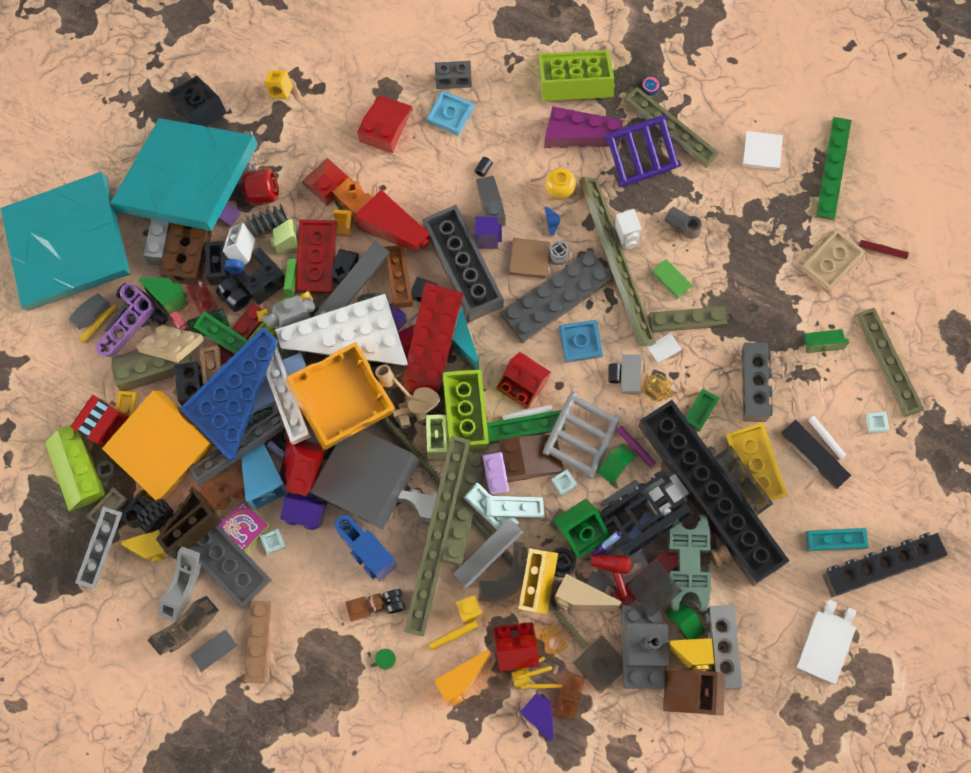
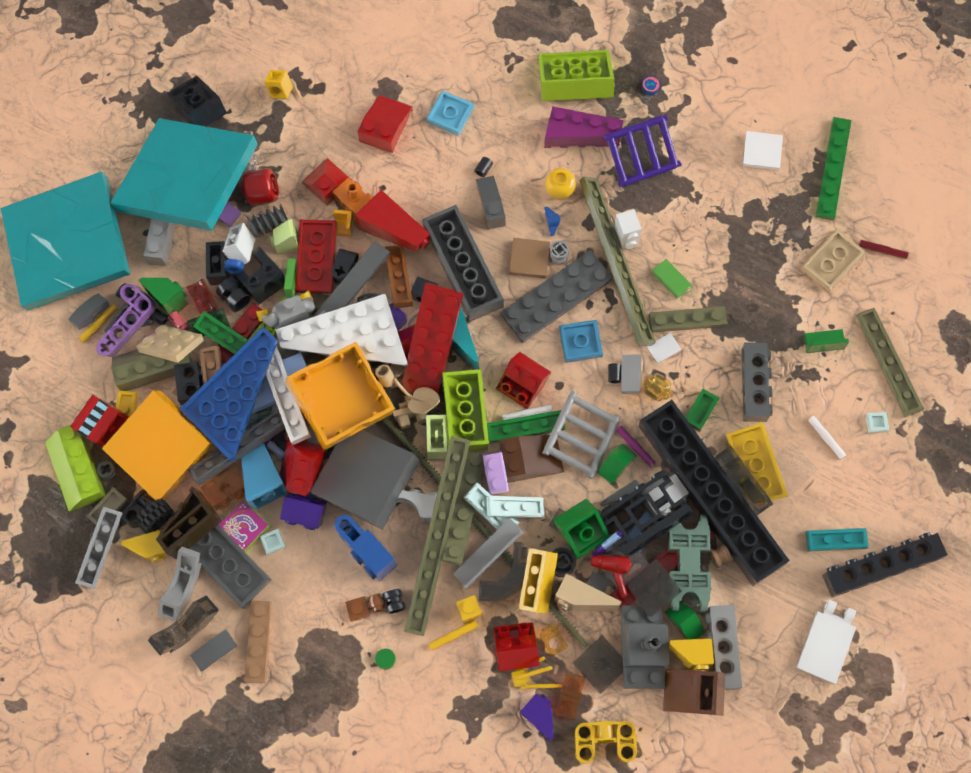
reddish brown brick [159,223,213,286] -> none
light orange slope [434,649,491,707] -> none
dark grey brick [435,61,472,89] -> none
dark purple brick [475,217,502,249] -> none
light aqua tile [551,469,578,497] -> none
olive plate [624,87,719,168] -> none
dark grey piece [665,206,702,239] -> none
black tile [781,419,852,490] -> none
none -> yellow beam [574,721,637,764]

